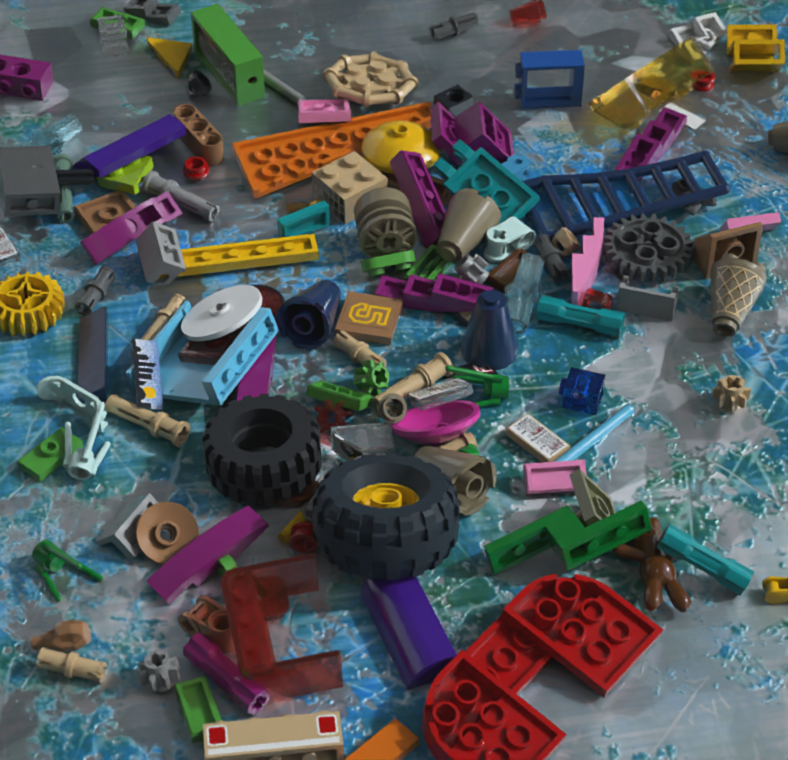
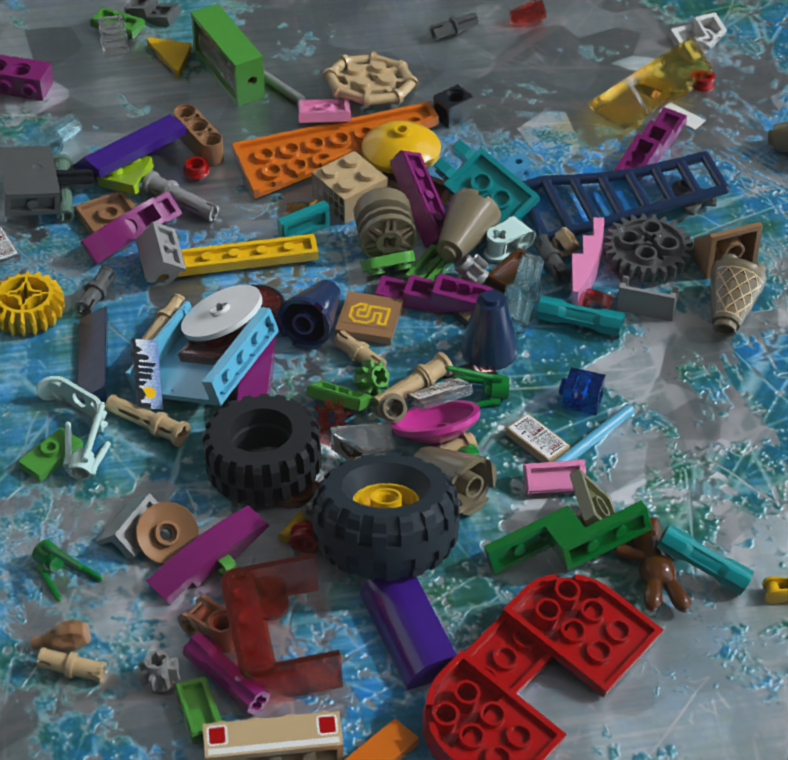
black tile [186,71,212,99] -> none
magenta bracket [430,101,514,166] -> none
blue window [514,50,585,109] -> none
tan gear [712,375,751,412] -> none
bright pink plate [720,212,781,232] -> none
yellow piece [726,24,785,71] -> none

